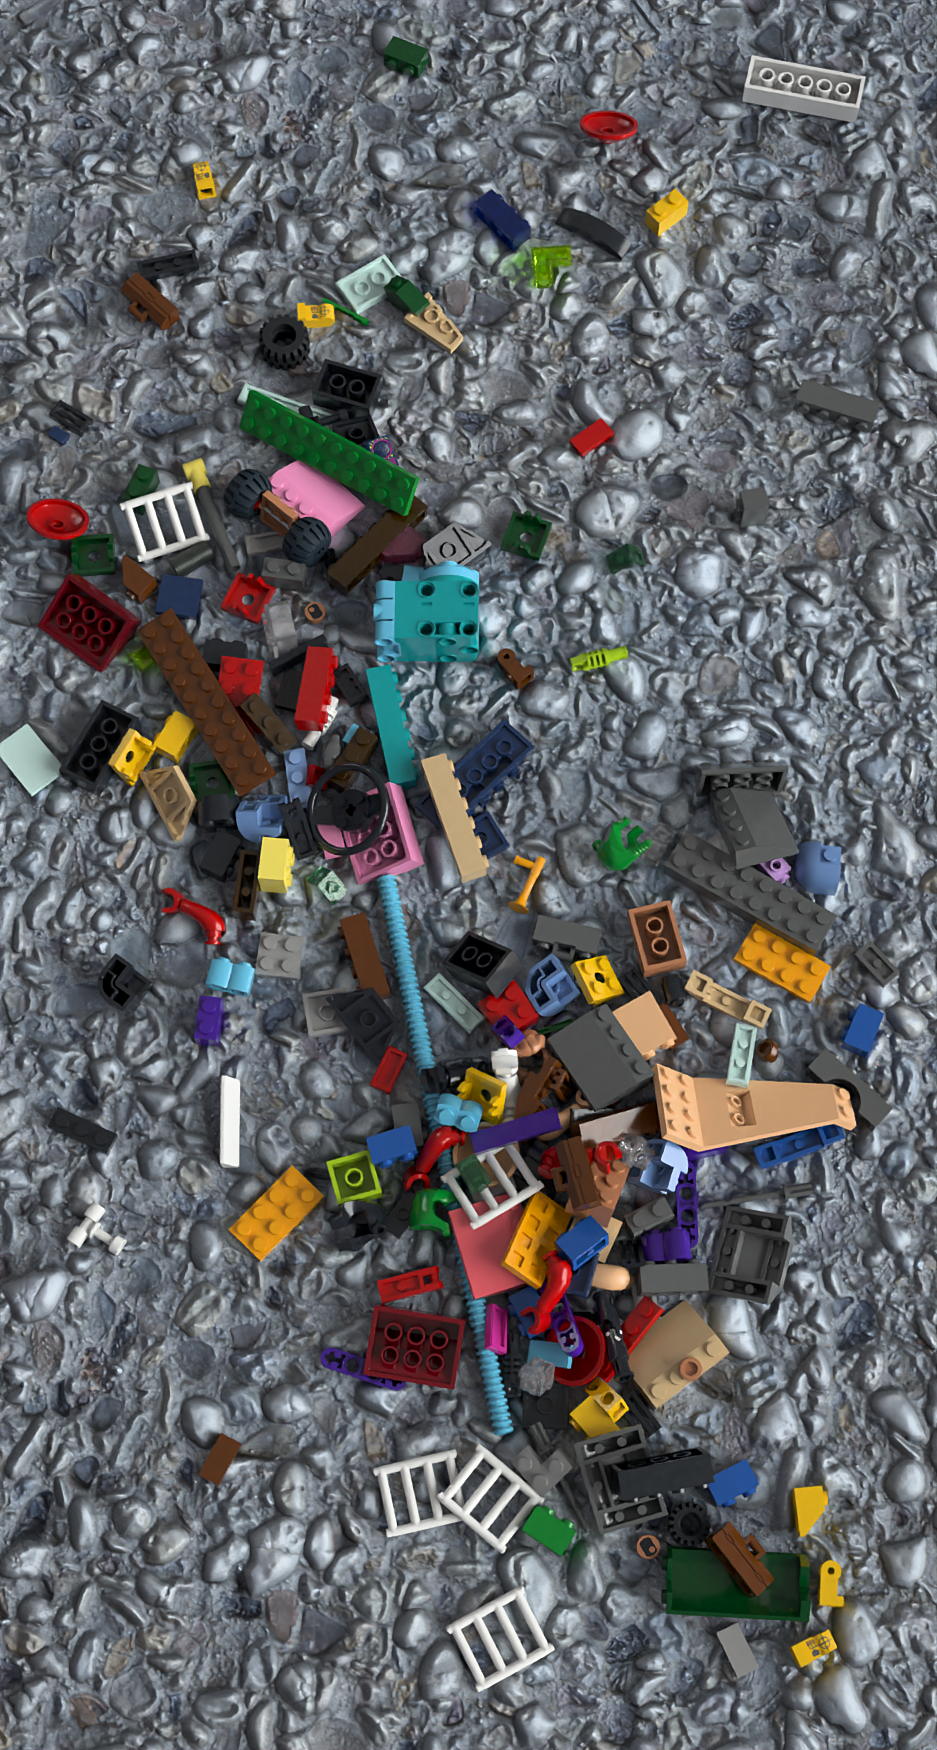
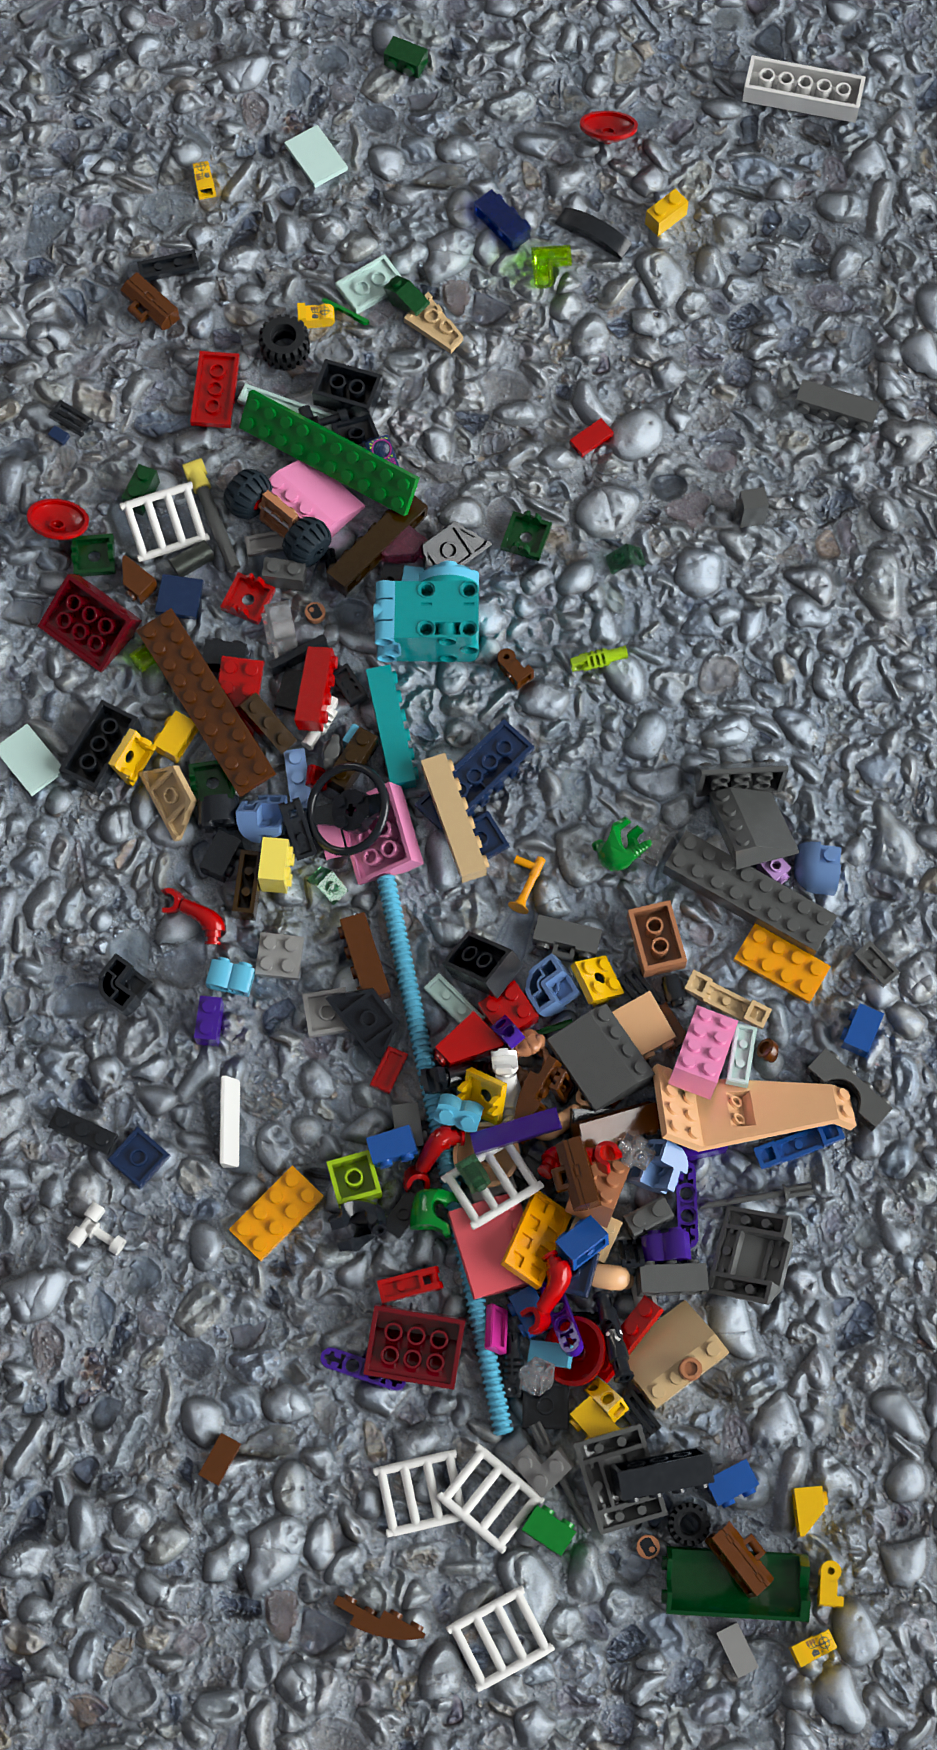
none -> dark blue tile [107,1126,171,1190]
none -> red plate [190,351,240,428]
none -> light aqua tile [284,125,348,188]
none -> reddish brown slope [333,1594,426,1640]
none -> red slope [434,1011,504,1067]
none -> bright pink brick [668,1005,738,1100]

